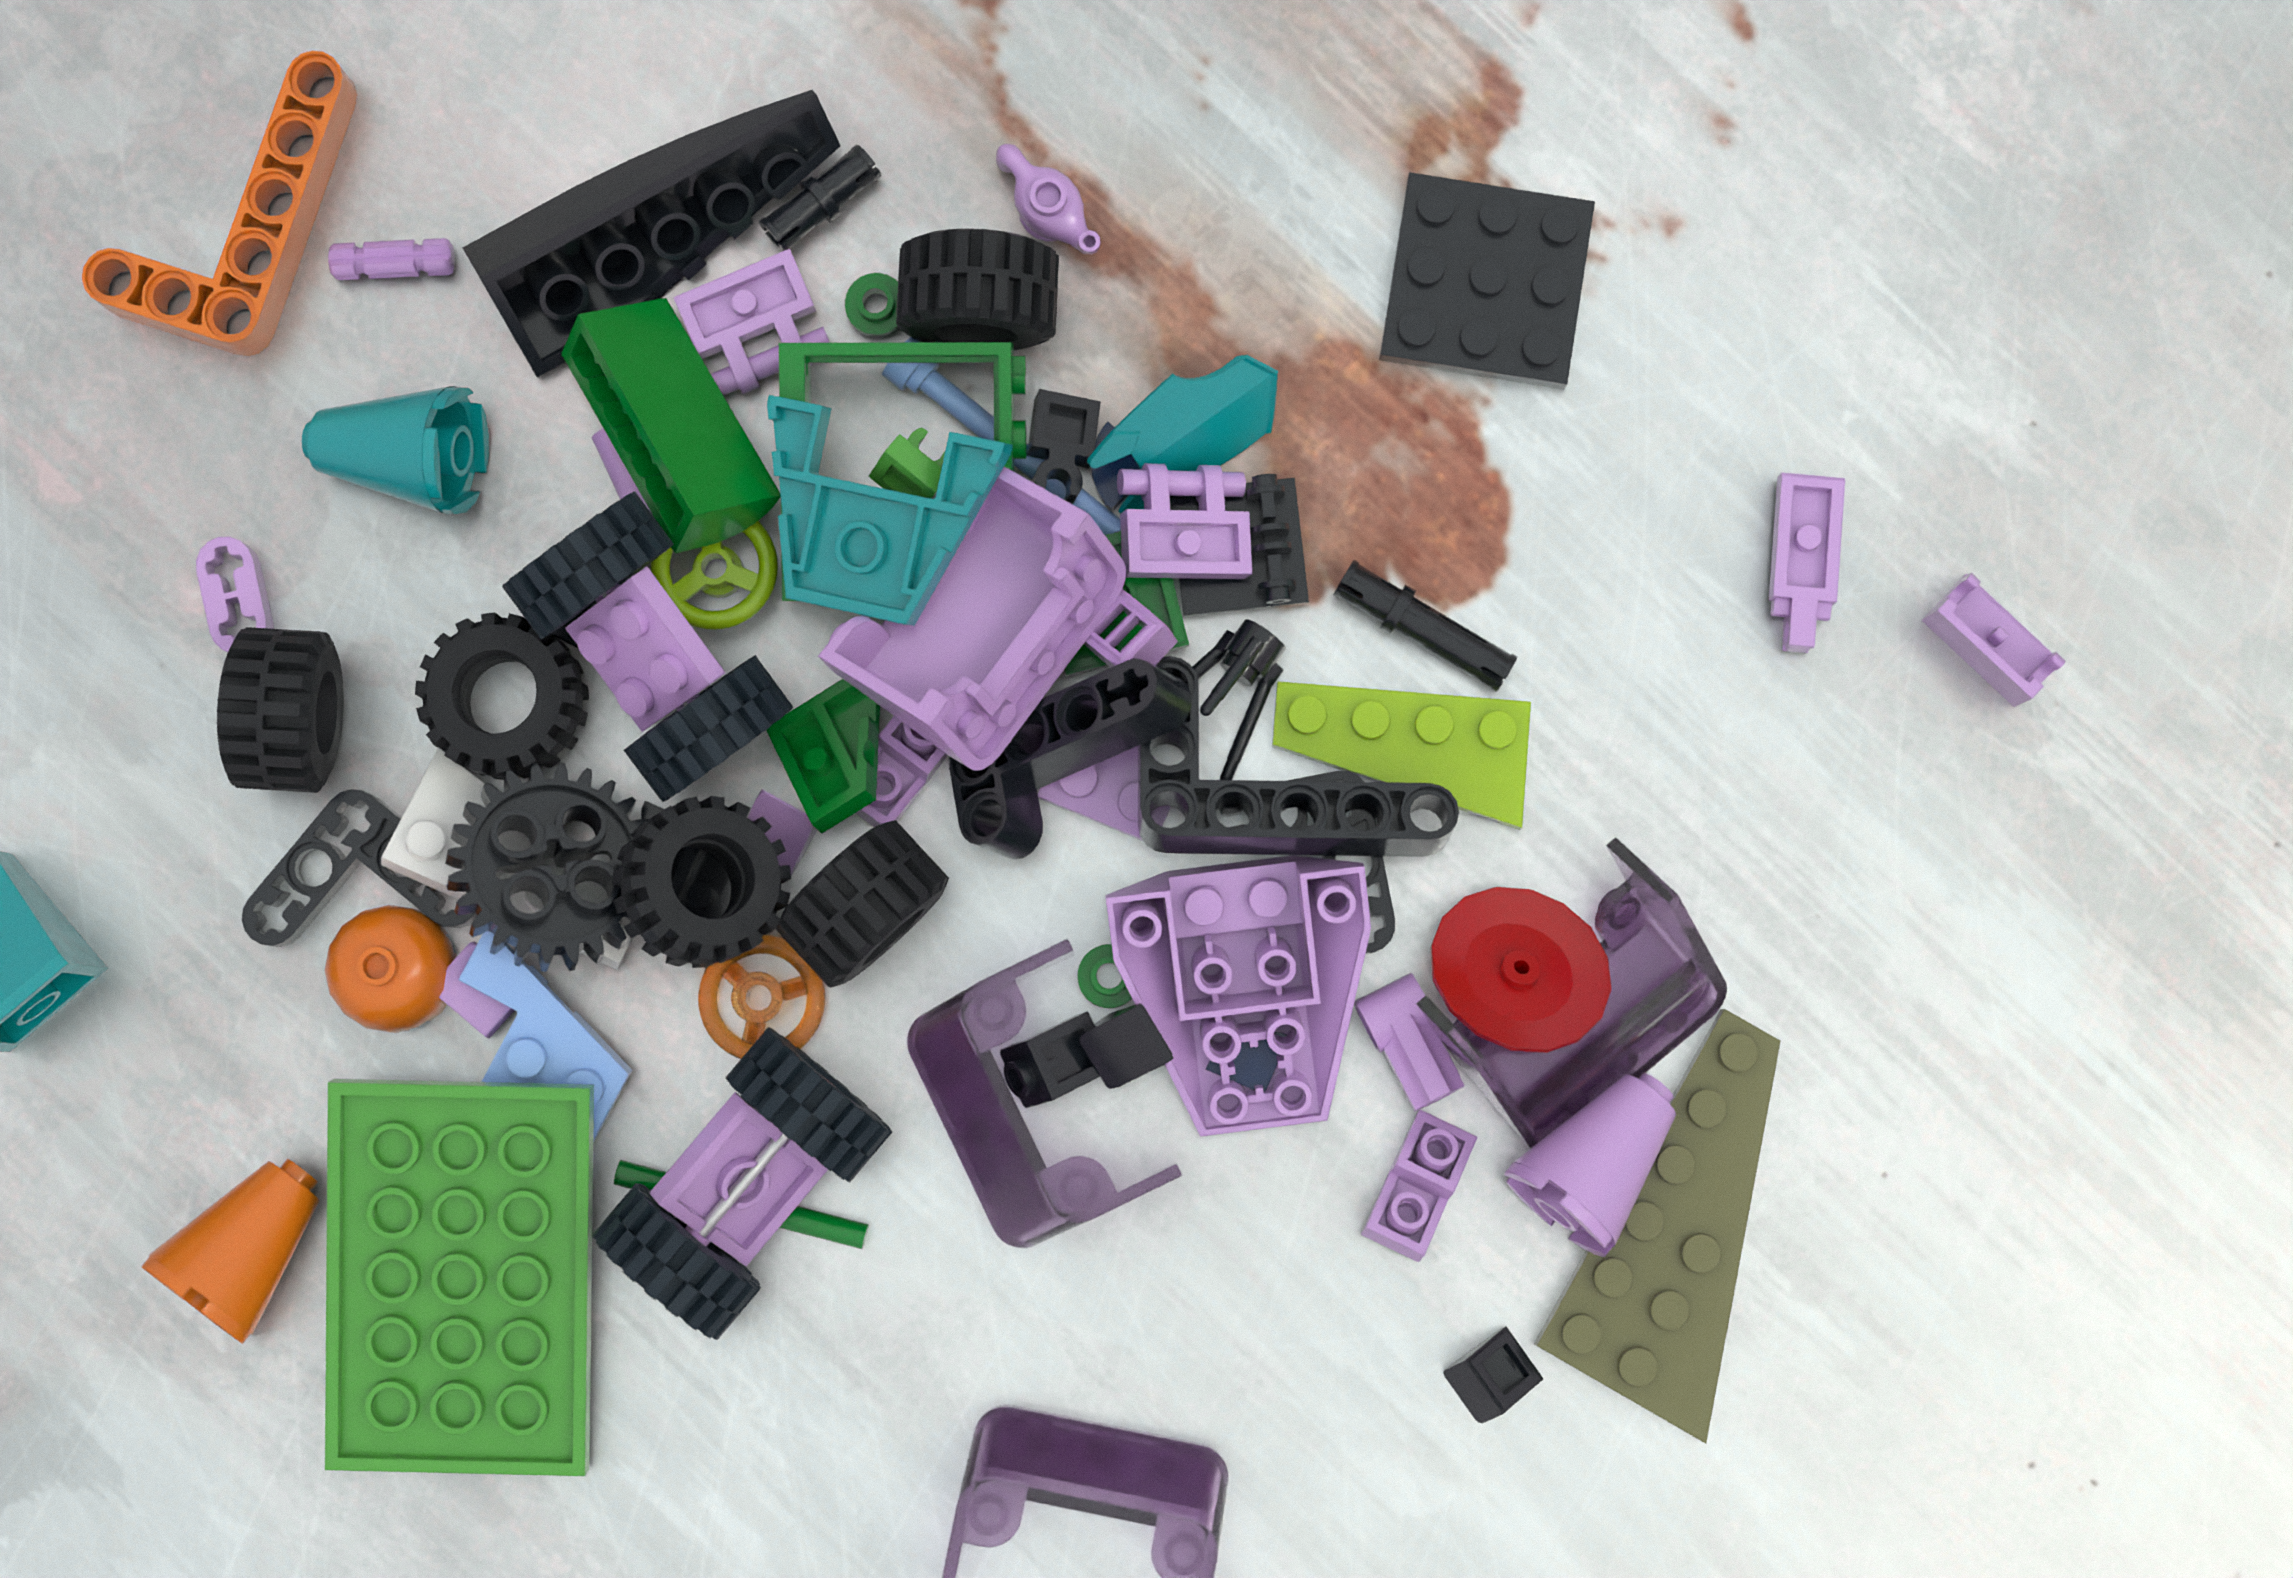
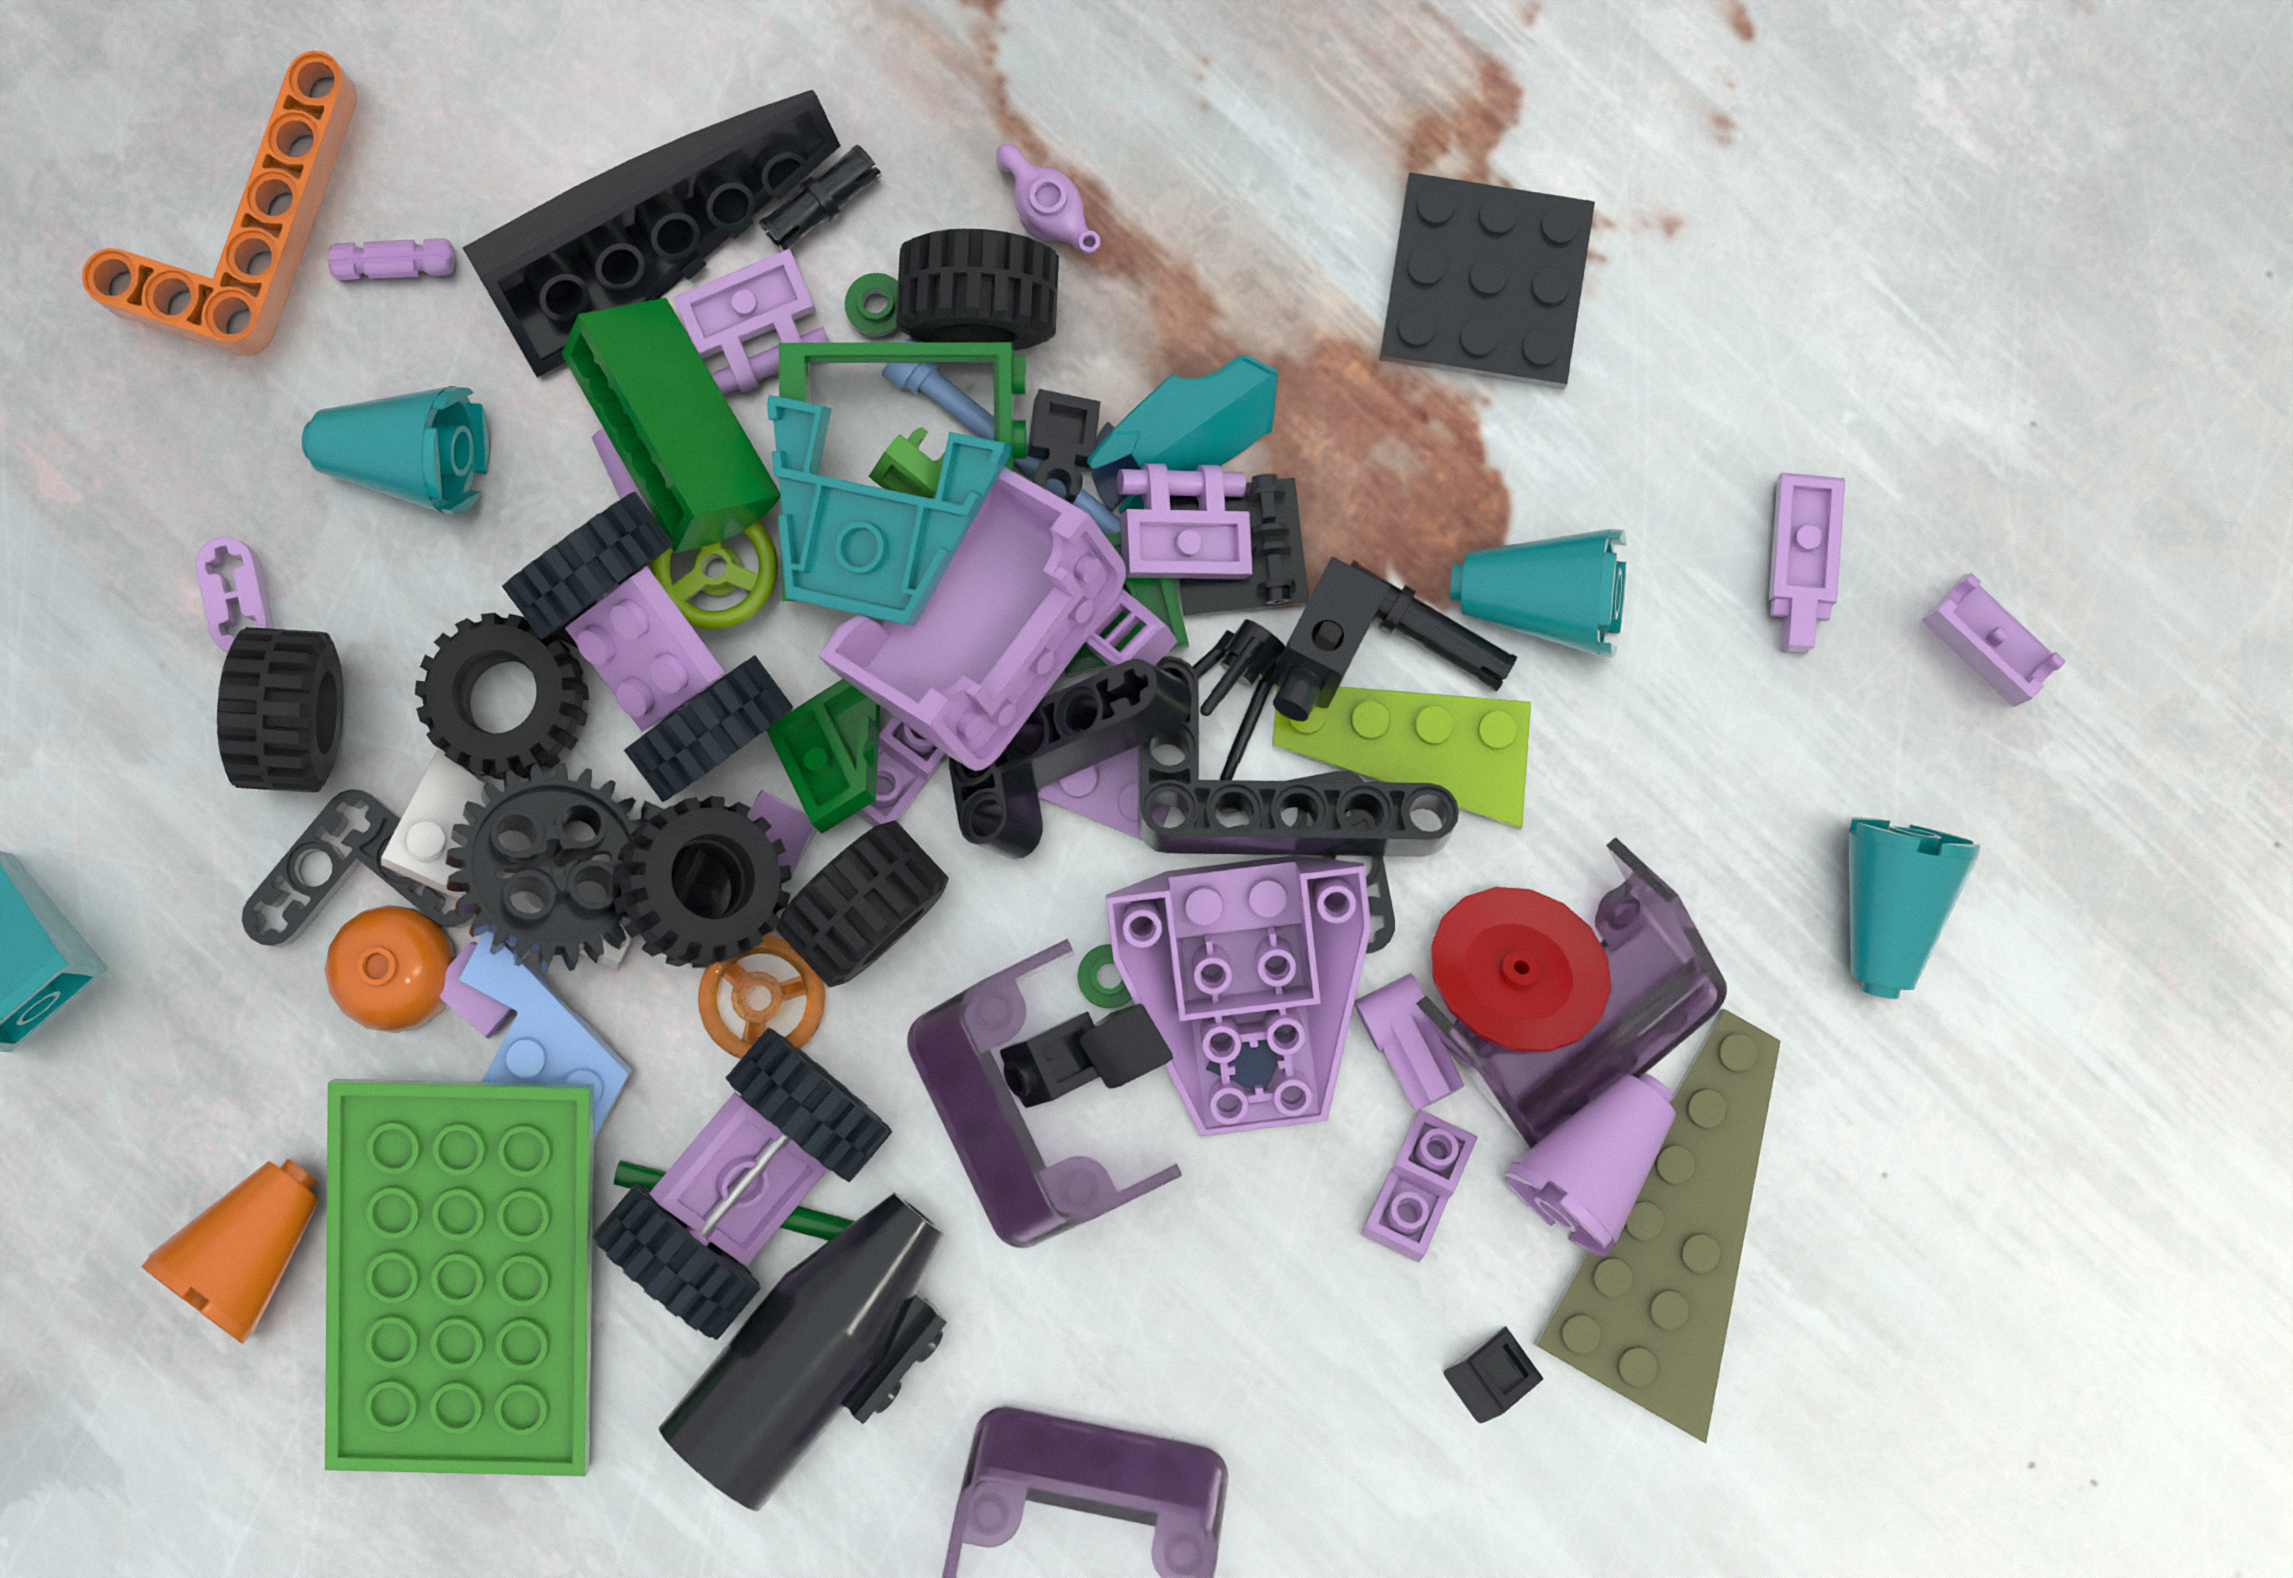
none -> black piece [659,1192,947,1511]
none -> black torso [1271,557,1390,722]
none -> teal cone [1450,529,1626,658]
none -> teal cone [1848,817,1980,999]

